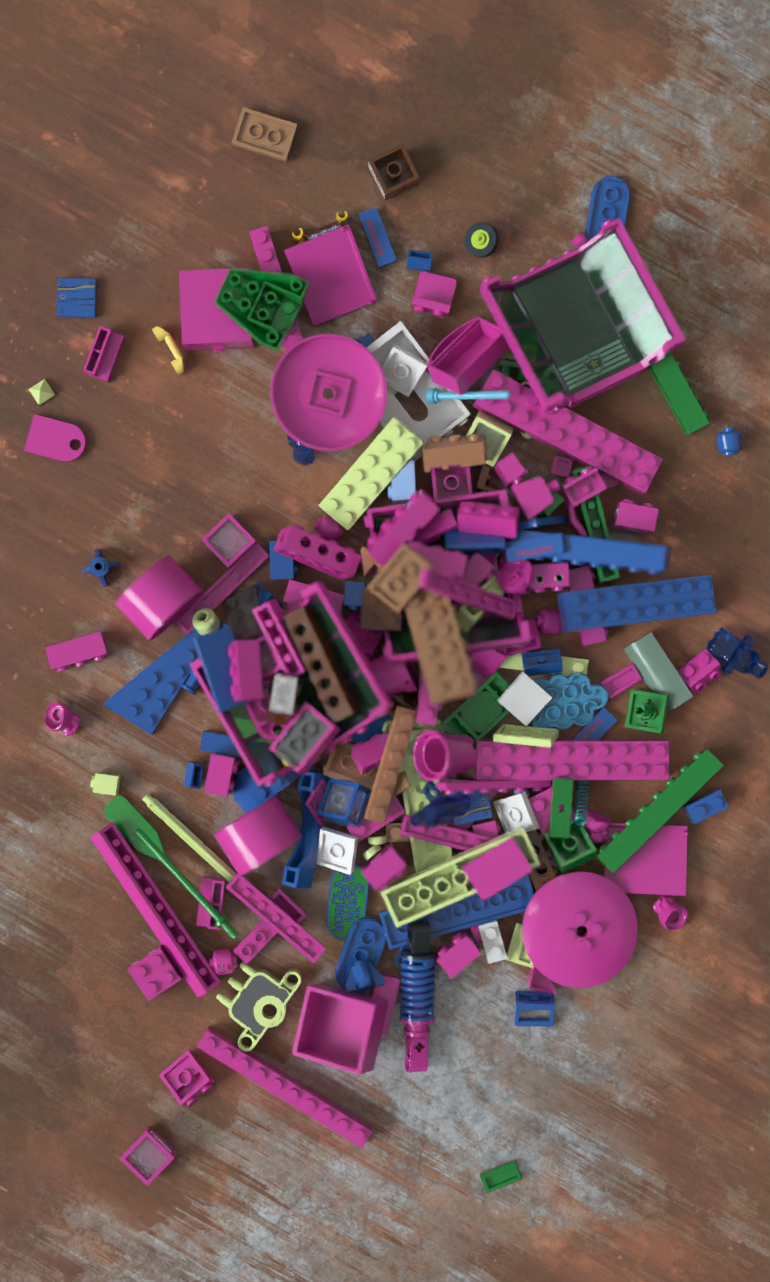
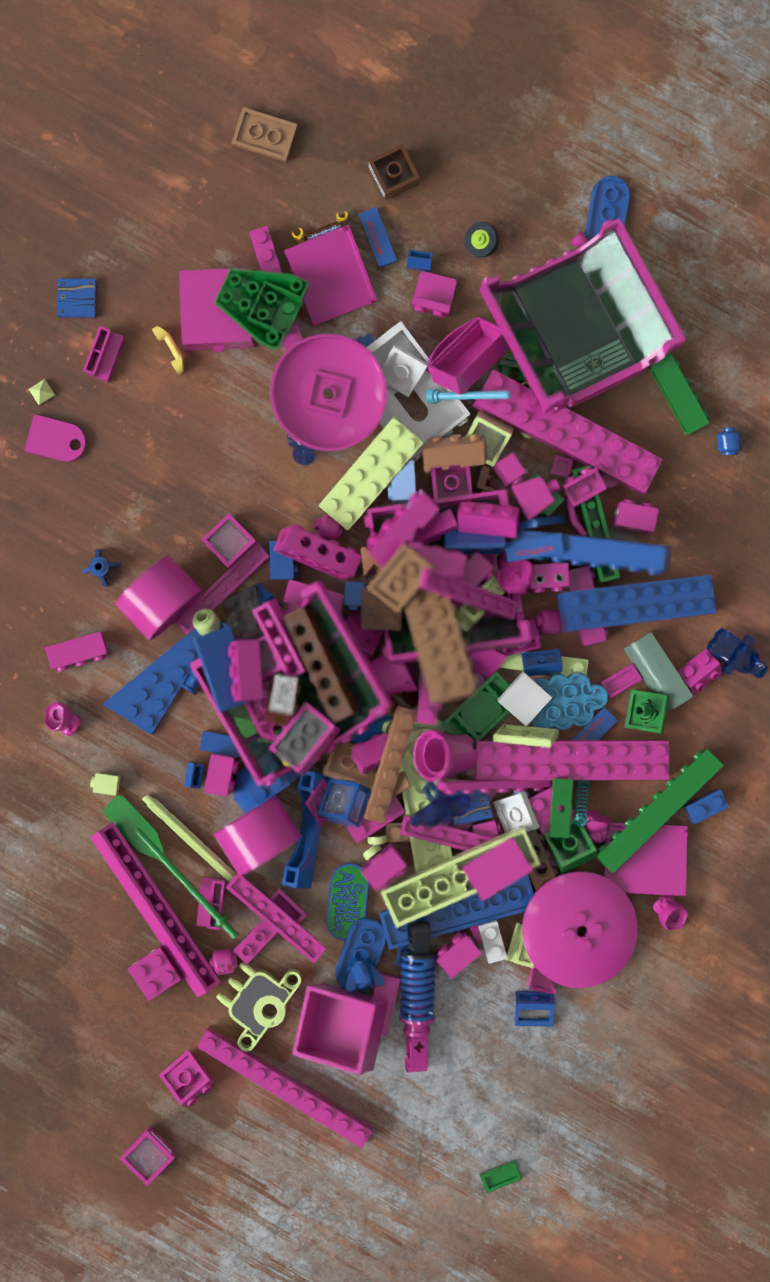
white tile [316,827,358,875] -> none

